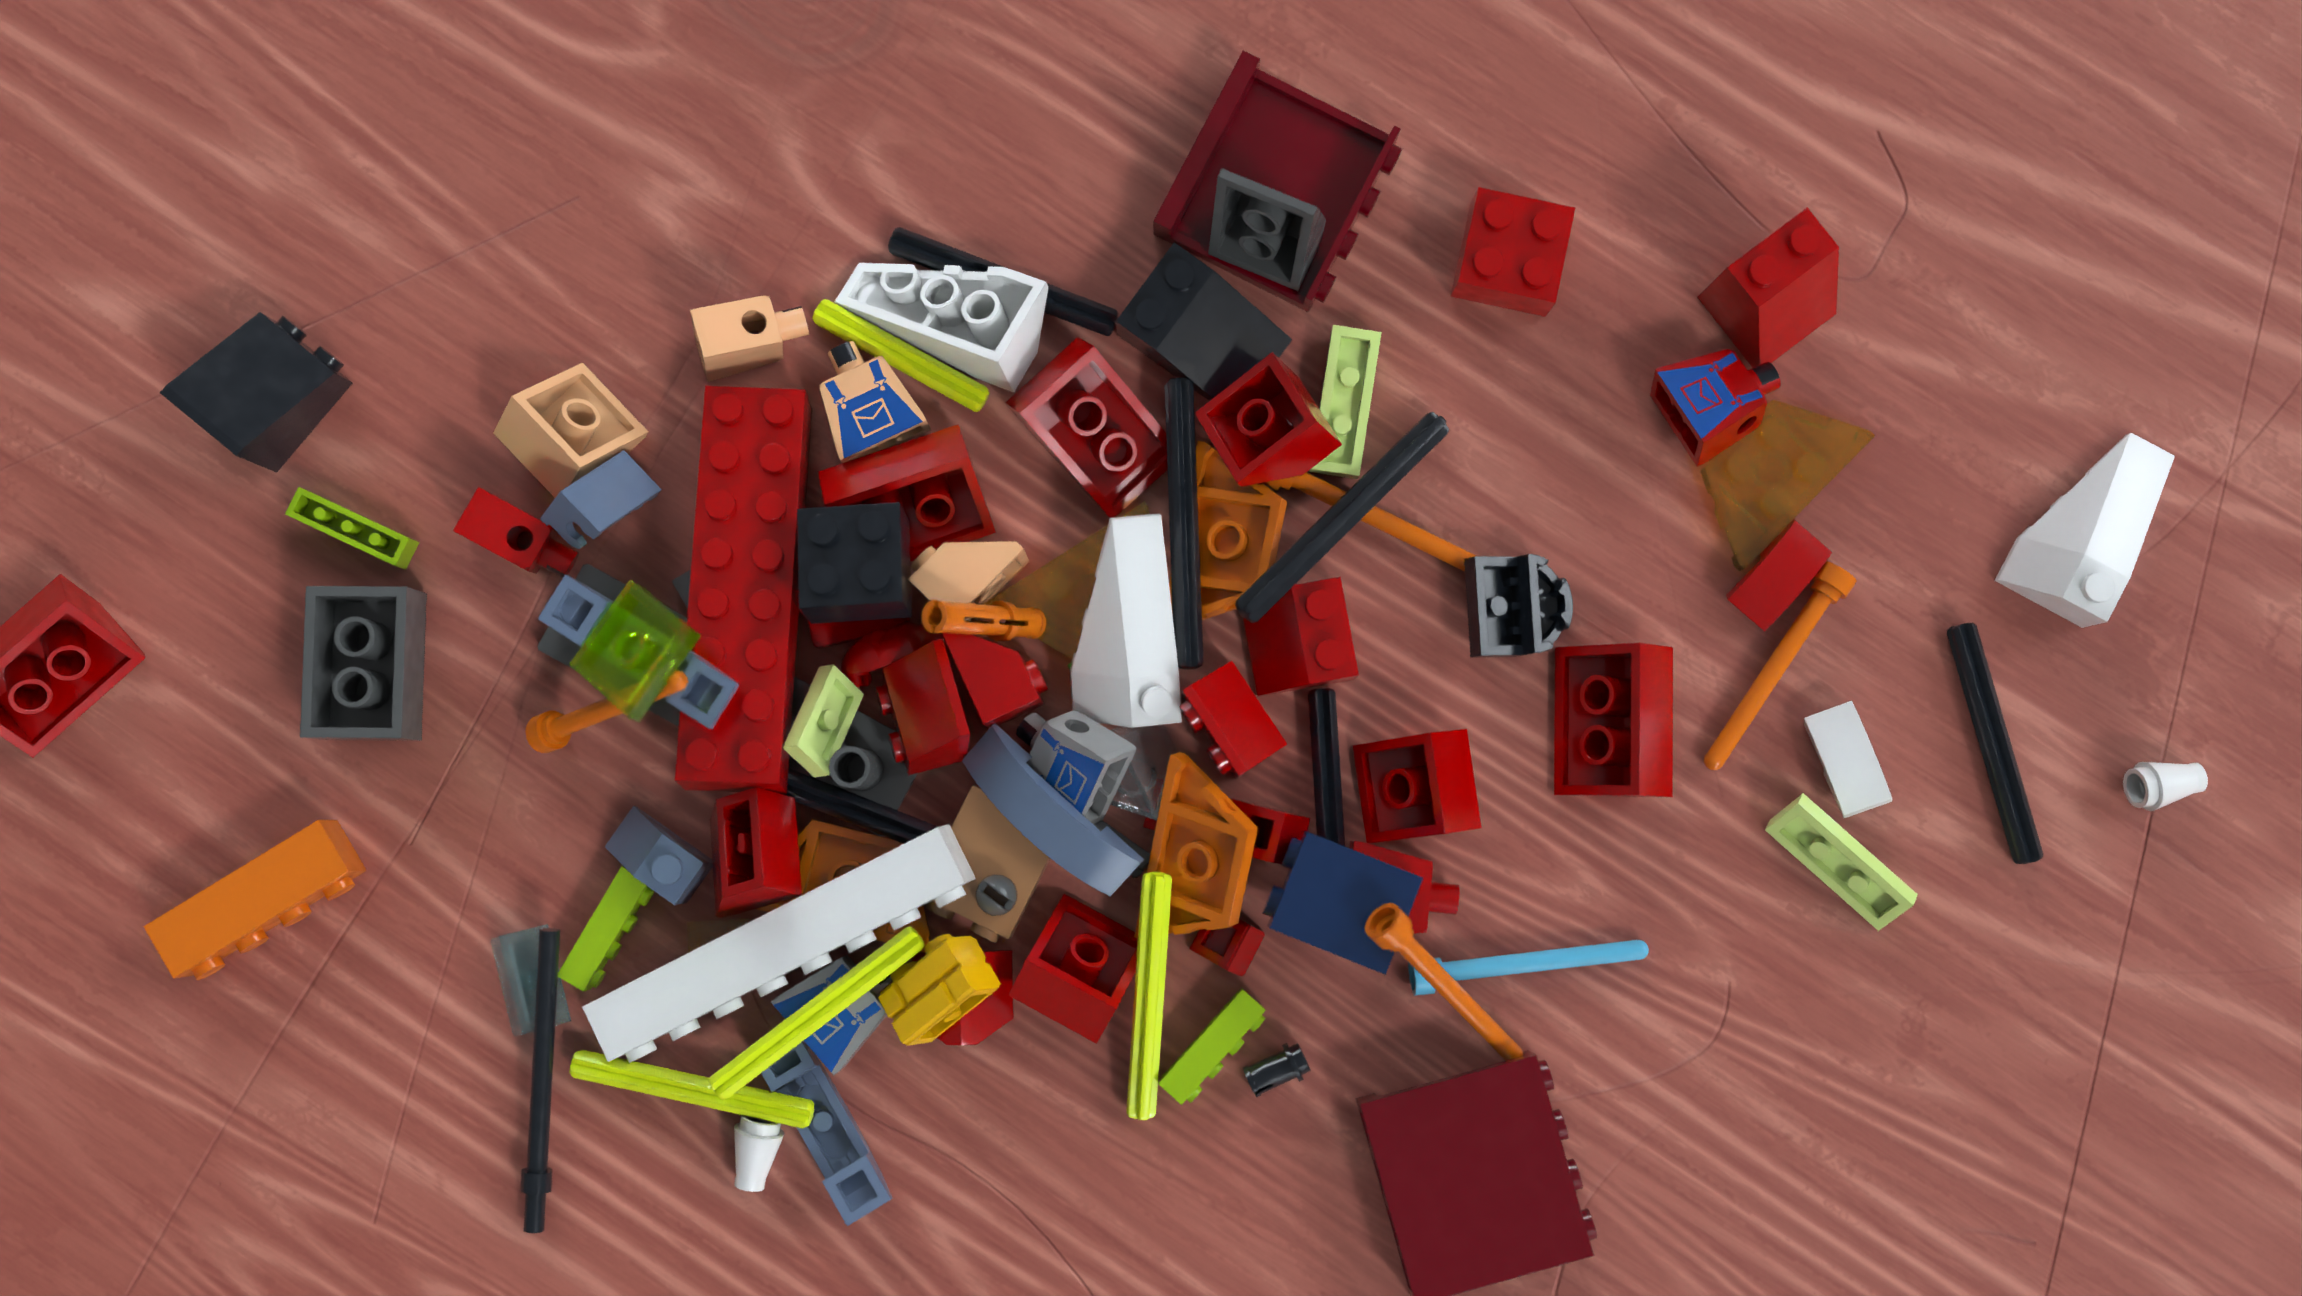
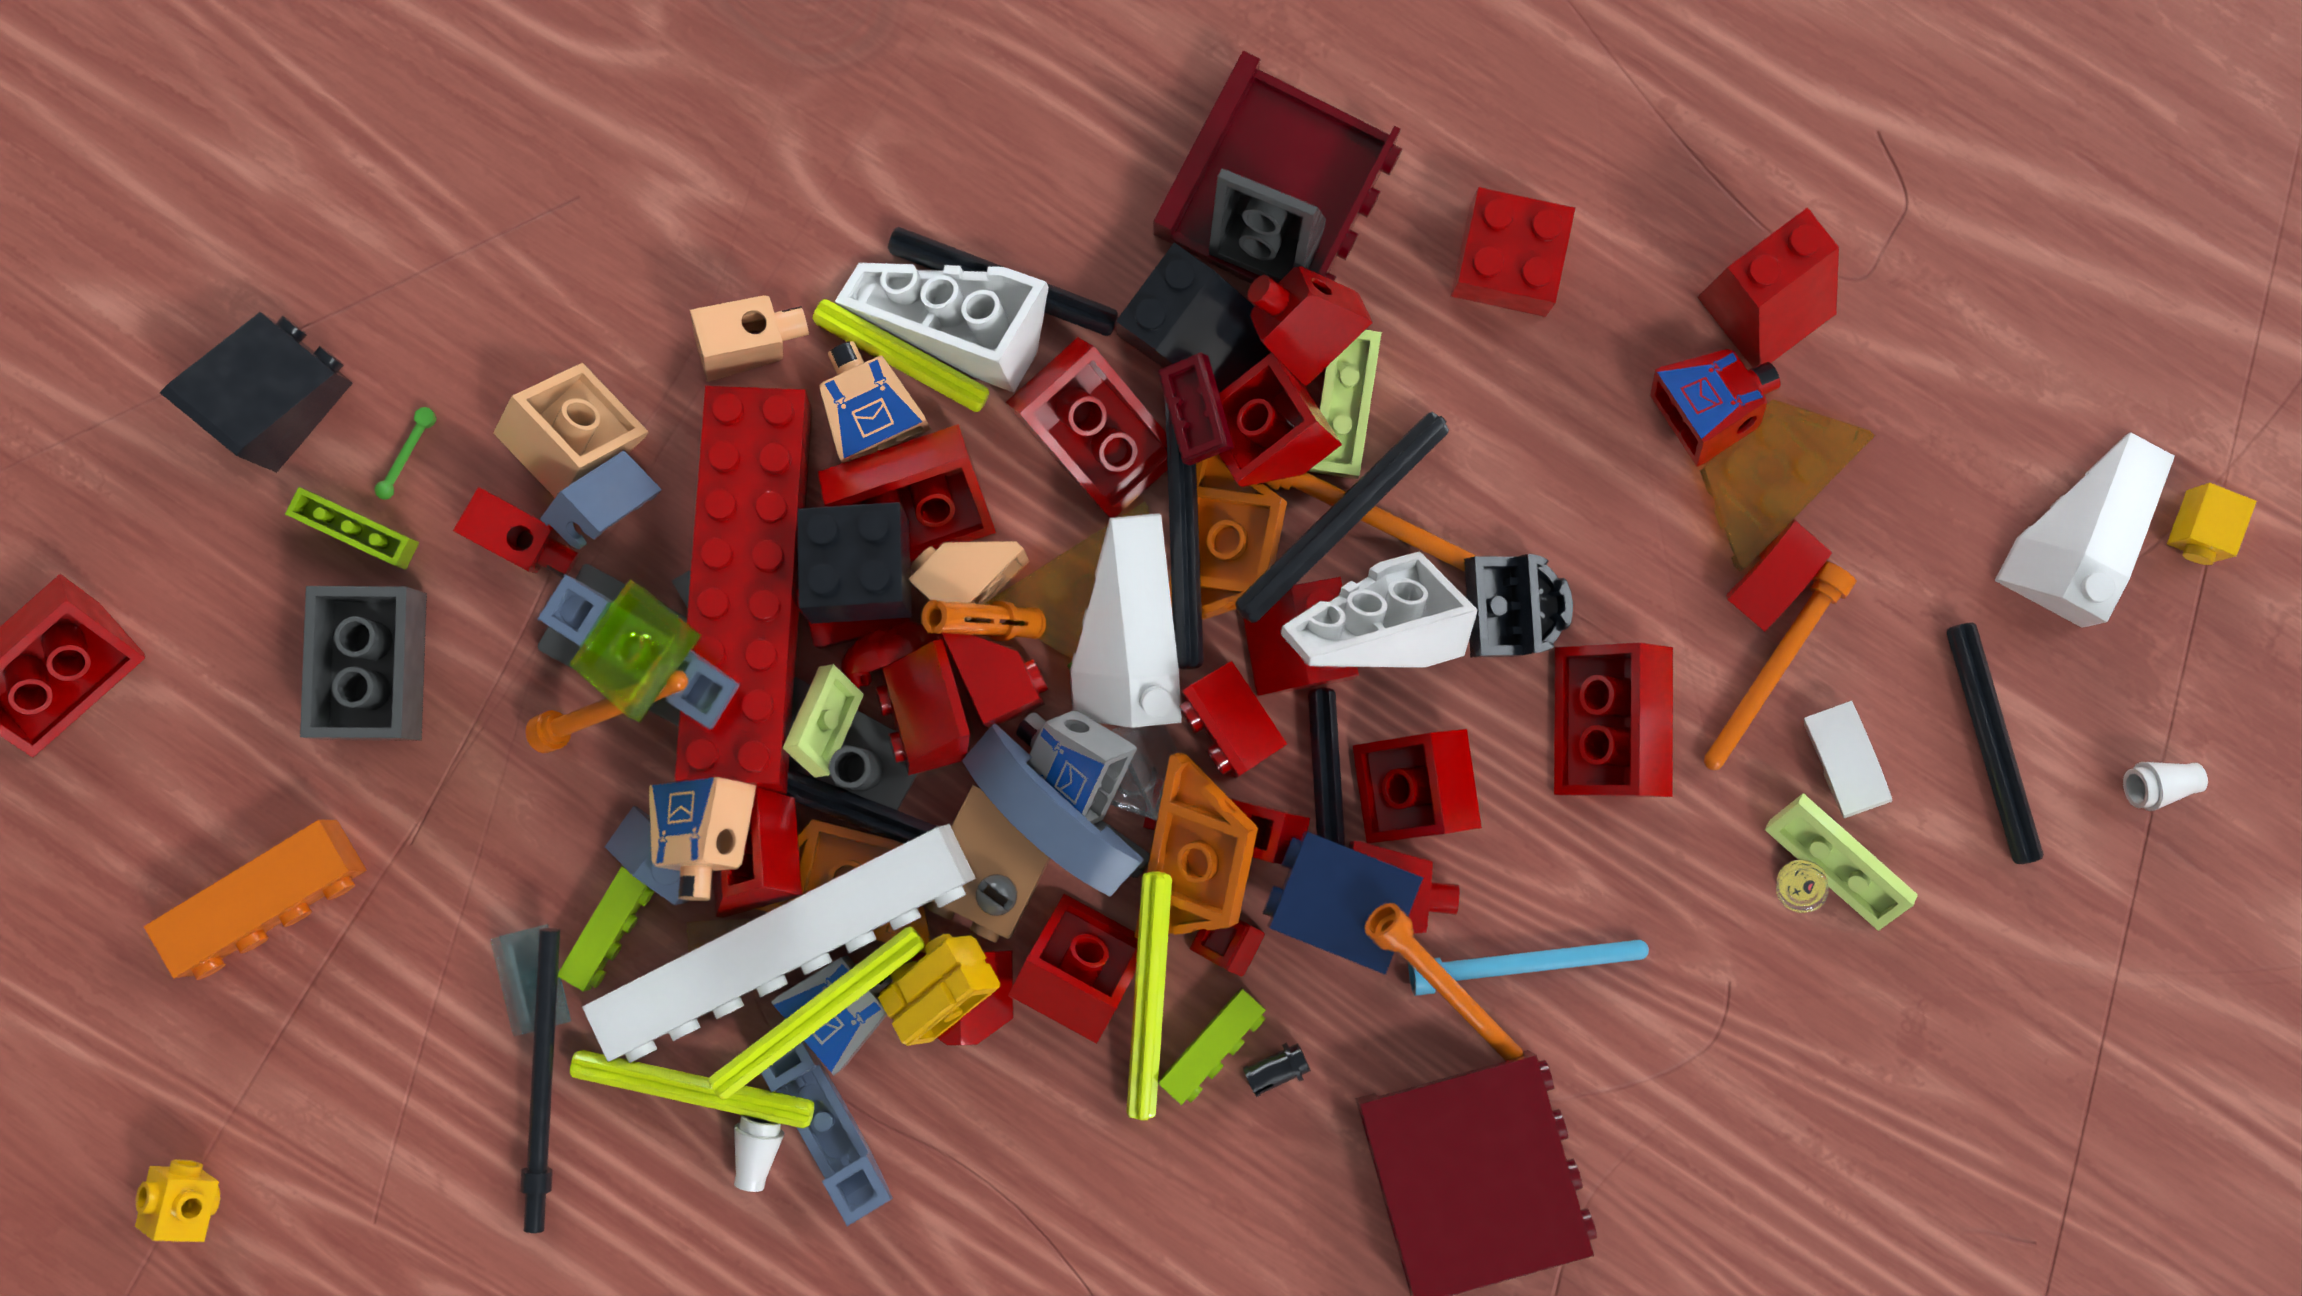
none -> yellow brick [135,1159,220,1242]
none -> bright green hinge [374,407,436,500]
none -> light nougat torso [649,777,756,901]
none -> dark red plate [1158,352,1234,466]
none -> red torso [1247,266,1373,386]
none -> white wedge [1281,551,1478,668]
none -> clear tile [1776,860,1829,913]
none -> yellow brick [2167,483,2257,565]

